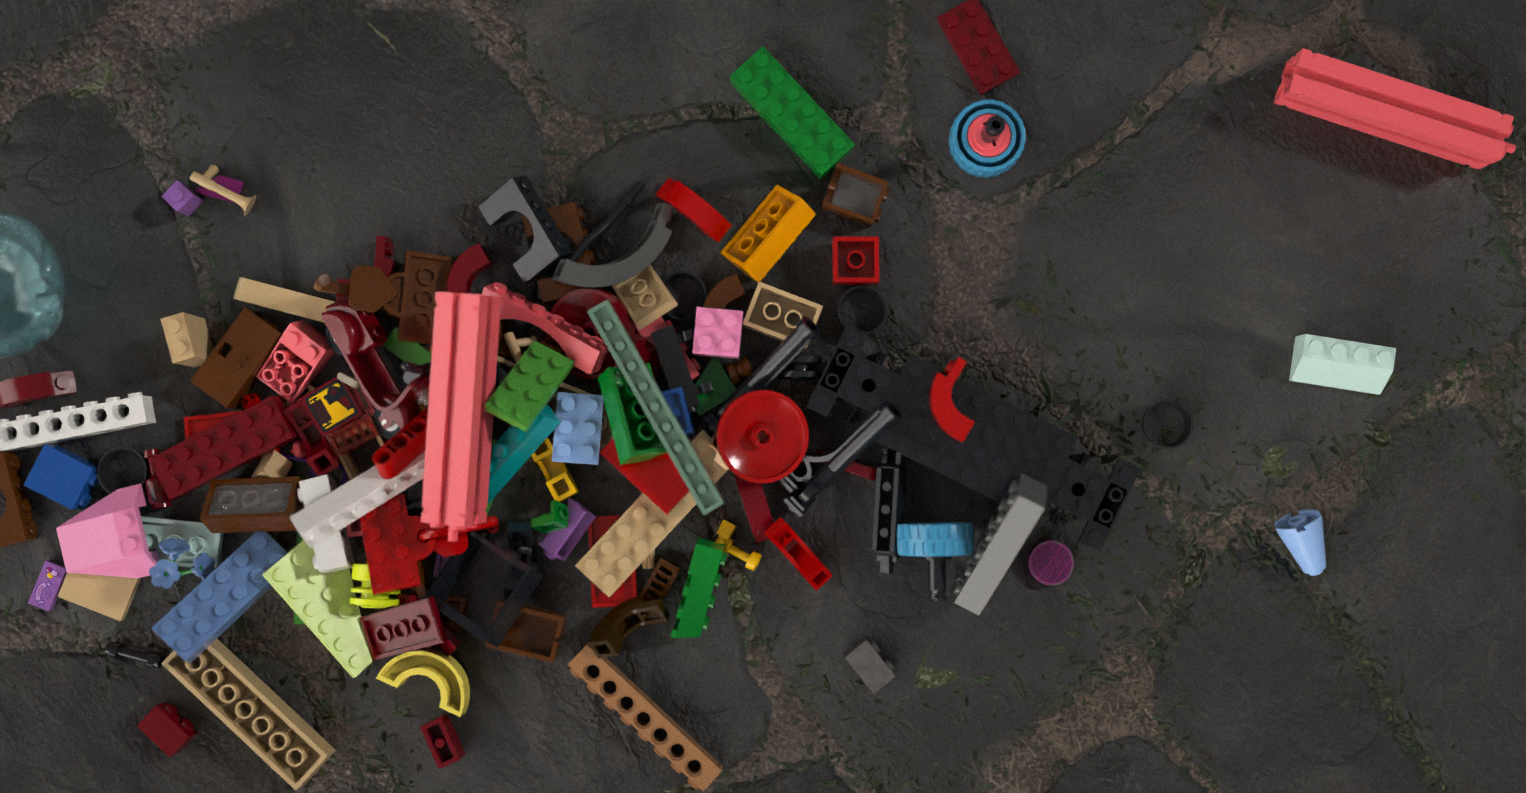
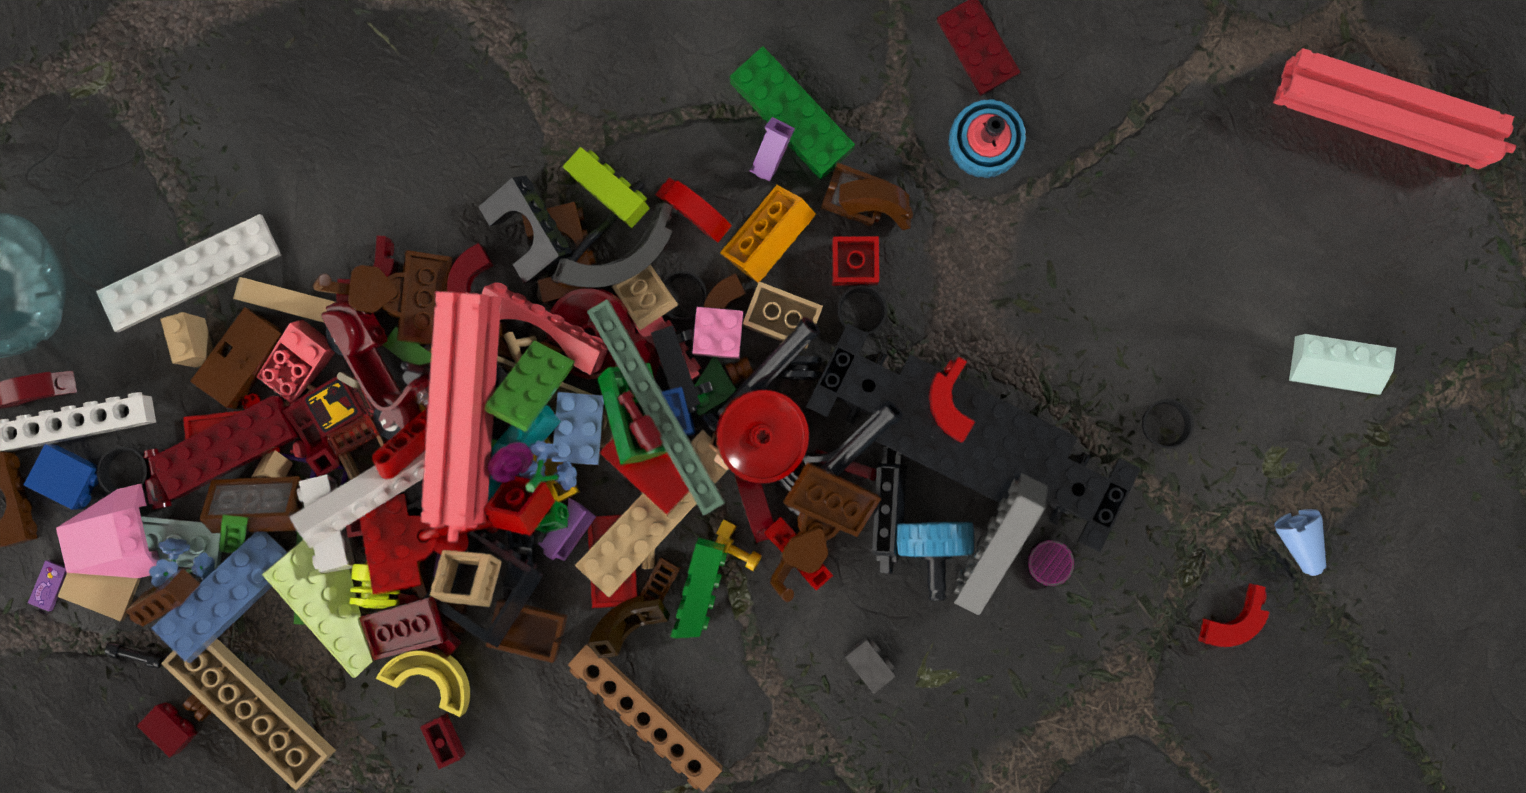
medium lavender brick [161,180,204,217] -> none
tan piece [190,165,256,216] -> none
magenta slope [194,175,243,204] -> none
none -> white plate [96,214,281,333]
none -> reddish brown arch [126,568,200,627]
none -> reddish brown wheel [183,694,212,722]
none -> bright green tile [219,515,248,553]
none -> tan window [430,550,502,607]
none -> red brick [483,476,555,536]
none -> magenta tile [488,442,534,483]
none -> medium blue plant [519,441,577,492]
none -> lime brick [562,147,650,228]
none -> dark red piece [618,391,663,452]
none -> medium lavender window [750,117,795,181]
none -> reddish brown plate [770,462,881,602]
none -> reddish brown arch [839,179,913,231]
none -> red arch [1198,583,1269,647]

